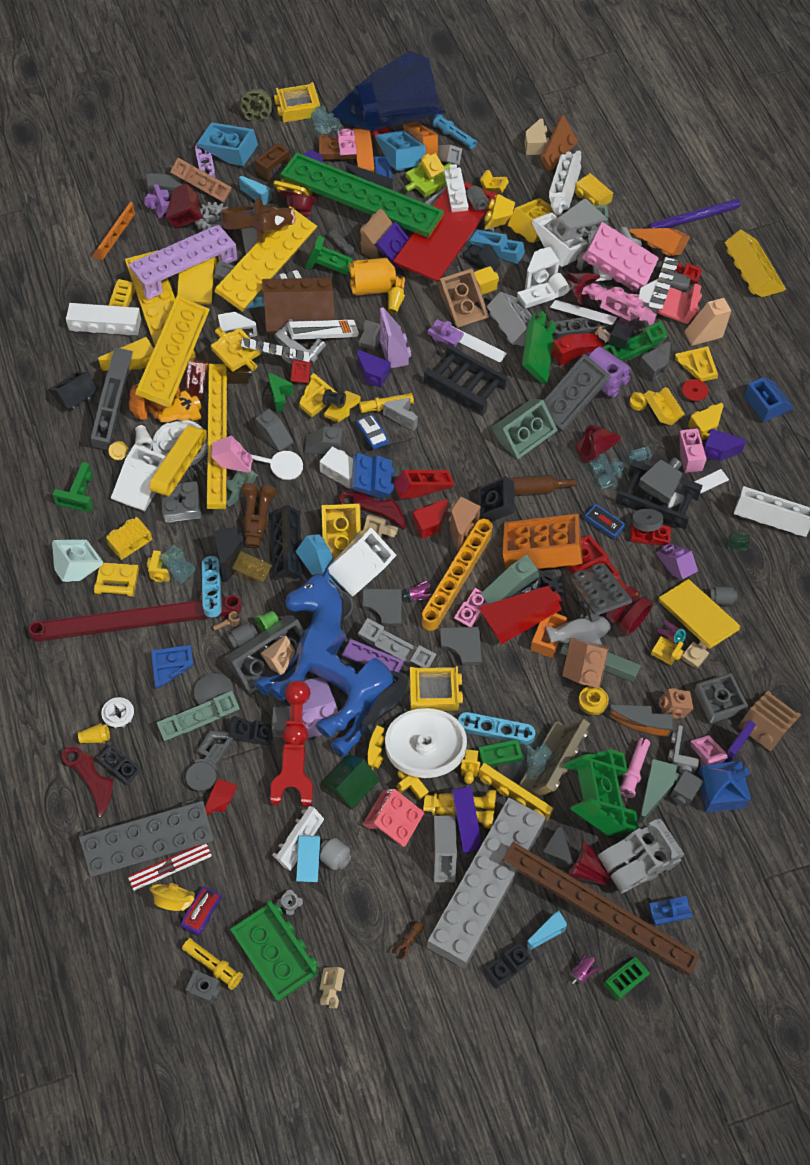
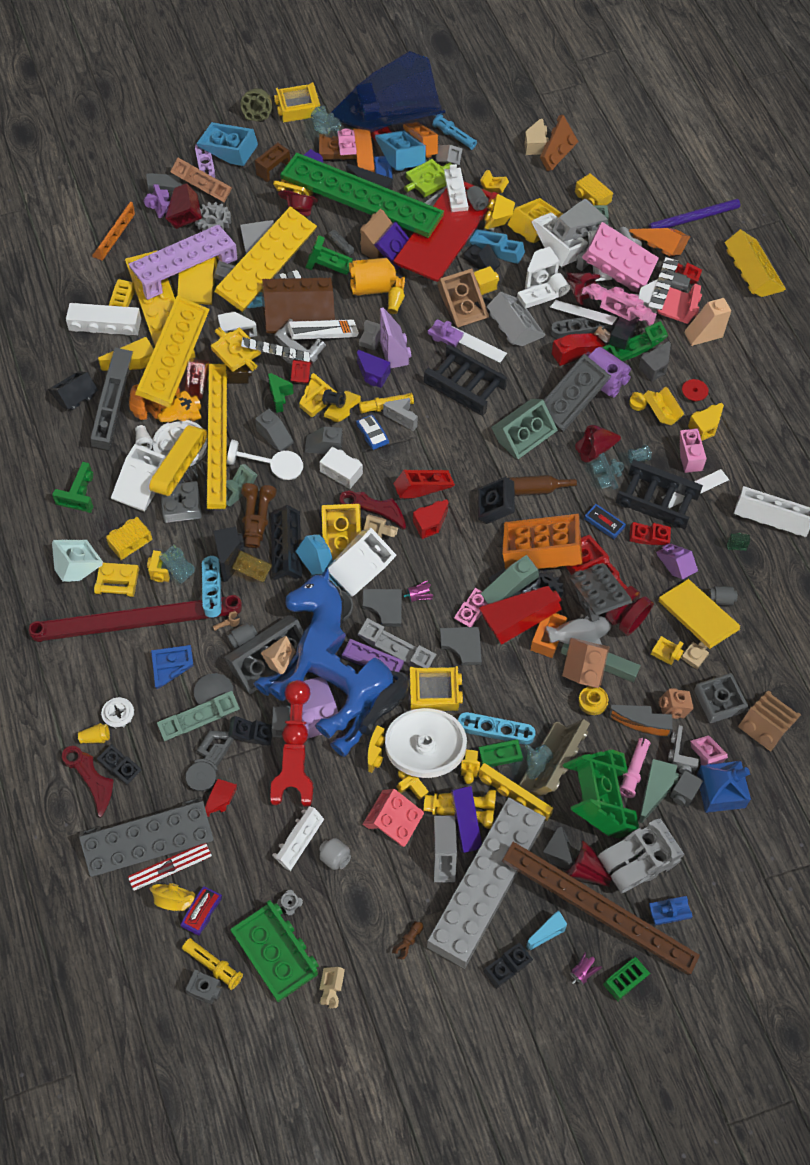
yellow tile [108,441,128,460] -> none
bright pink slope [211,436,253,473] -> none
reddish brown animal [221,199,296,243] -> none
medium azure slope [239,176,272,205] -> none
bright green piece [255,611,279,632] -> none
medium azure slope [296,835,320,882] -> none
dark green slope [322,755,380,810] -> none
blue plate [351,453,395,499] -> none
yellow bracket [418,153,444,179] -> none
light orange beam [422,519,492,631] -> none
nougat slope [449,497,481,552] -> none
green tile [522,311,556,384] -> none
white hinge [549,151,581,216] -> none
dark grey piece [632,509,663,531] -> none
dark grey torso [639,458,682,505] -> none
flat silver piece [657,620,686,644] -> none
yellow wing [675,346,718,382] -> none
dark purple slope [704,429,746,461] -> none
dark purple tile [723,720,756,763] -> none
blue slope [744,377,794,422] -> none

